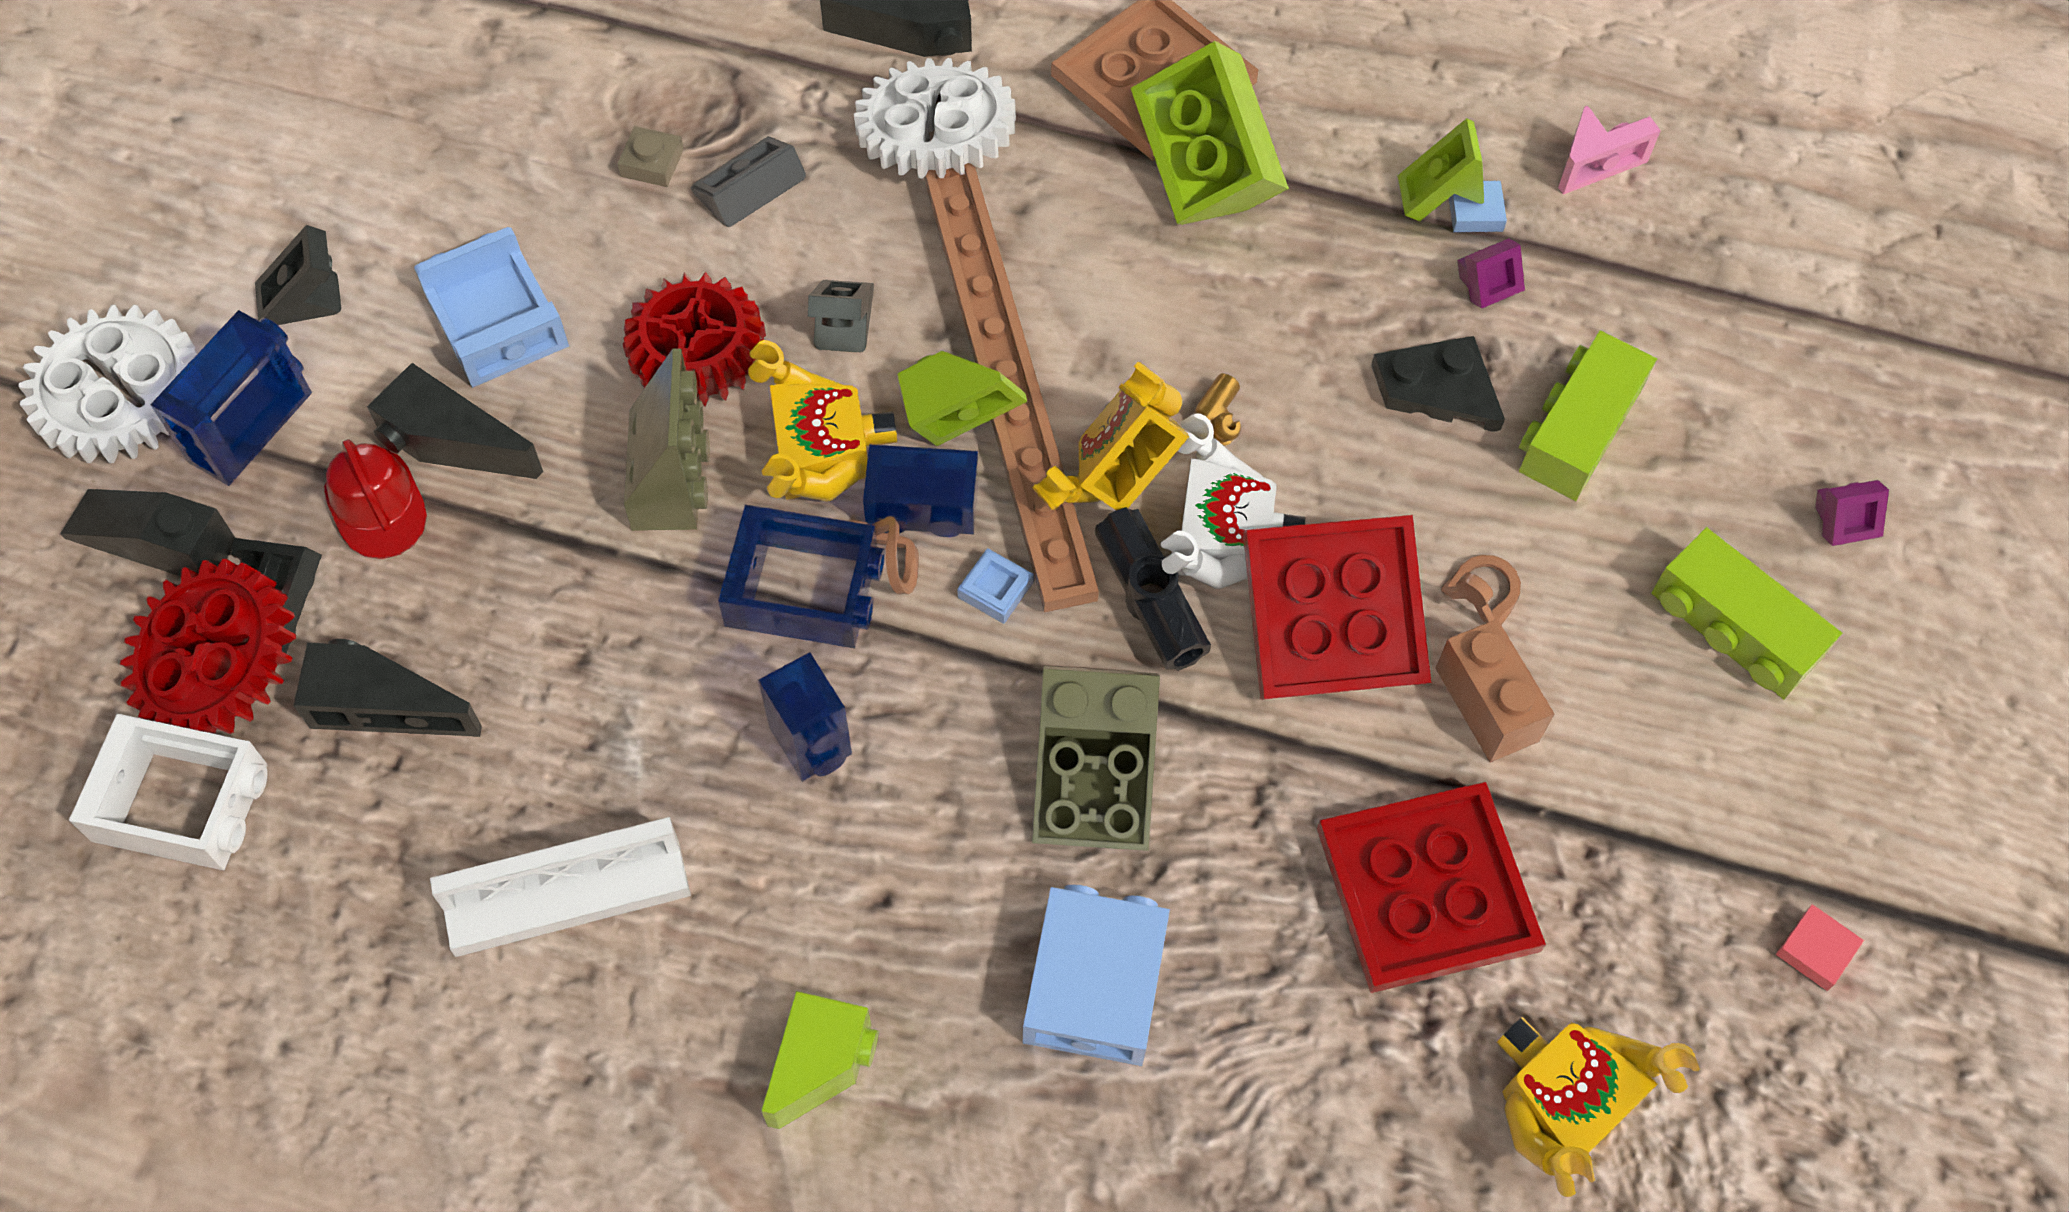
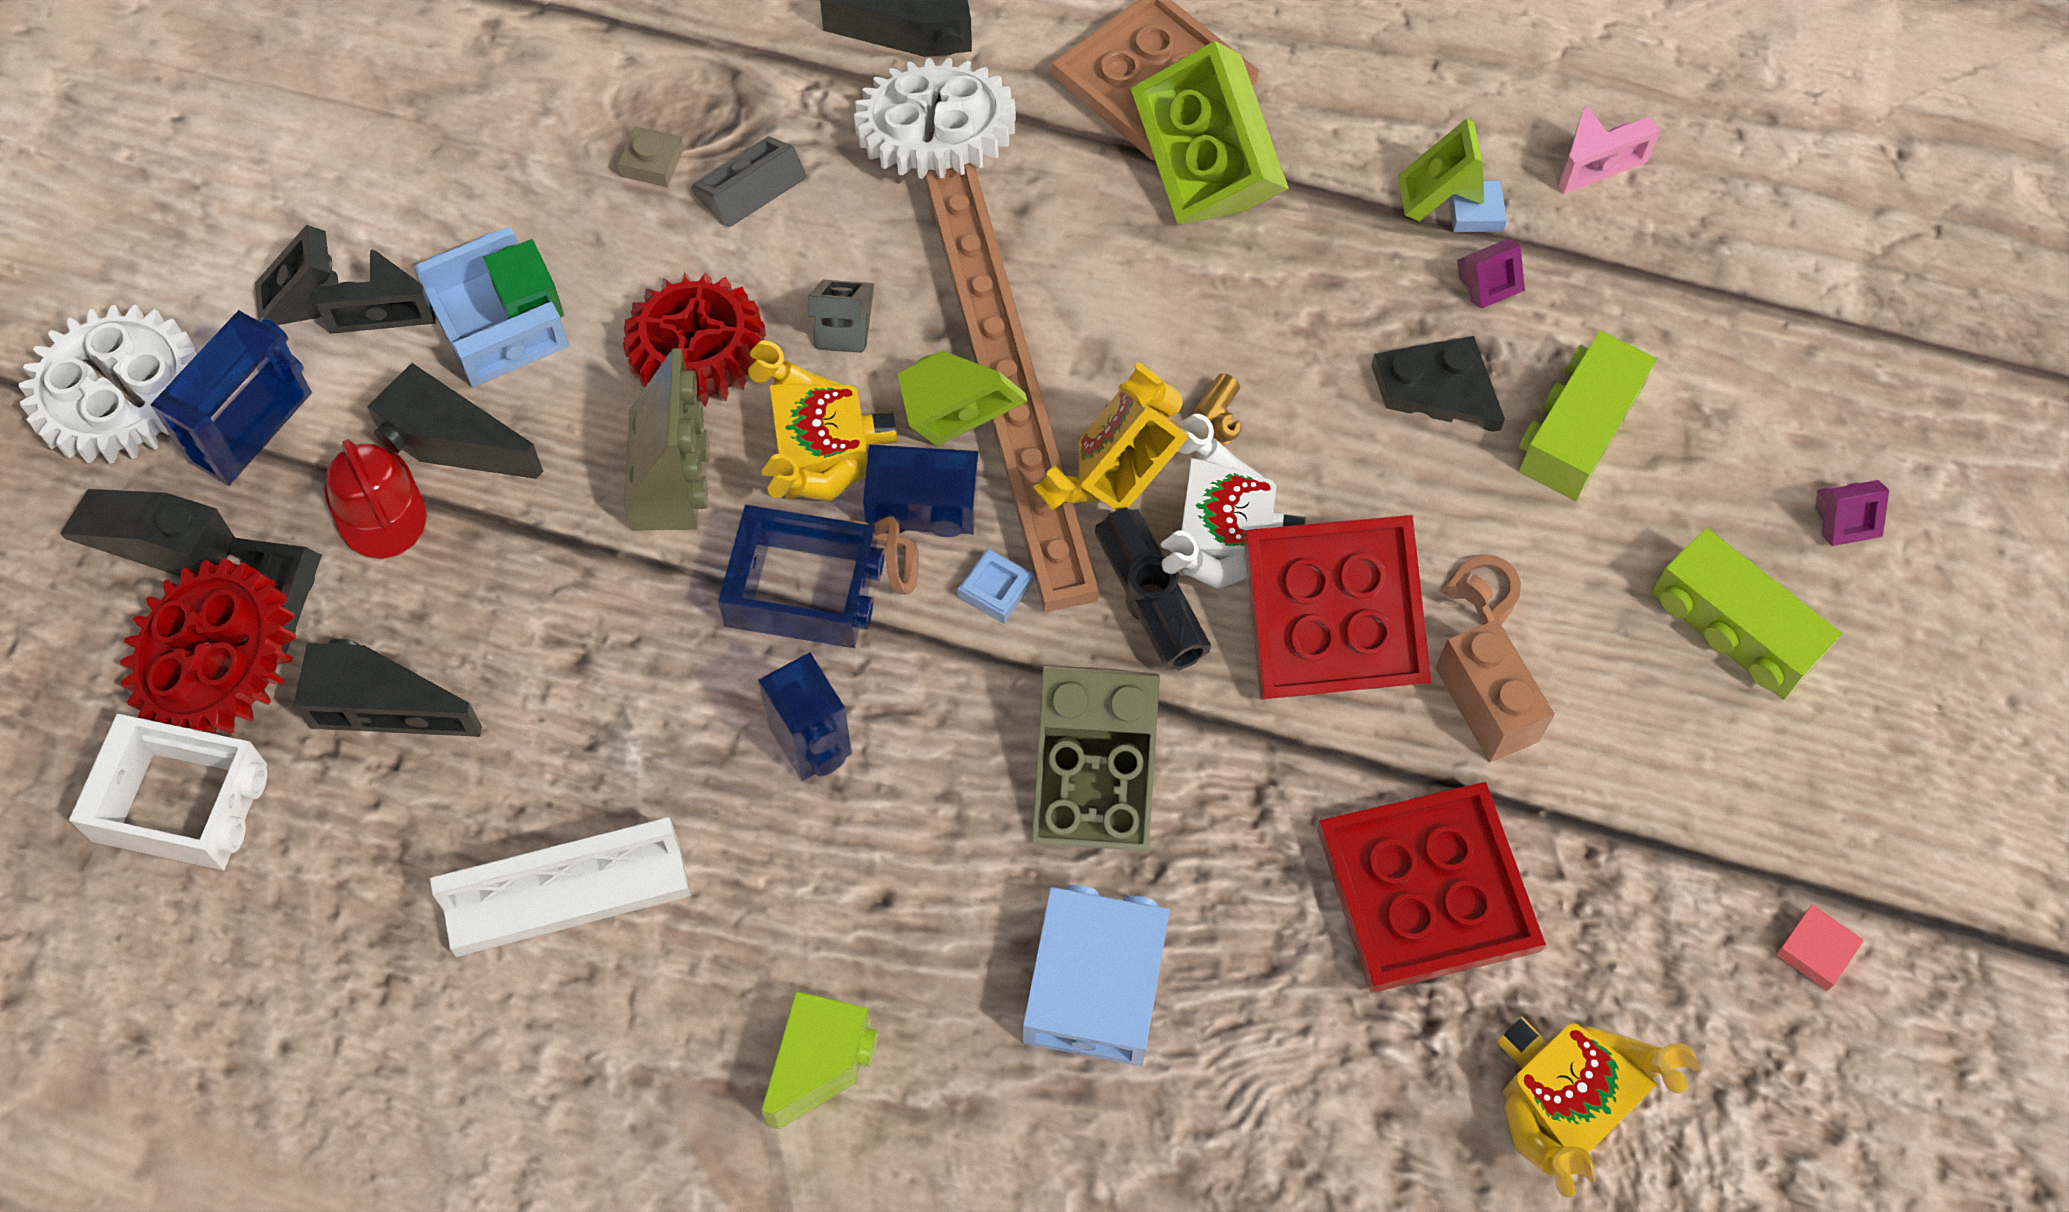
none -> pearl dark grey slope [316,249,435,334]
none -> green brick [483,239,565,319]

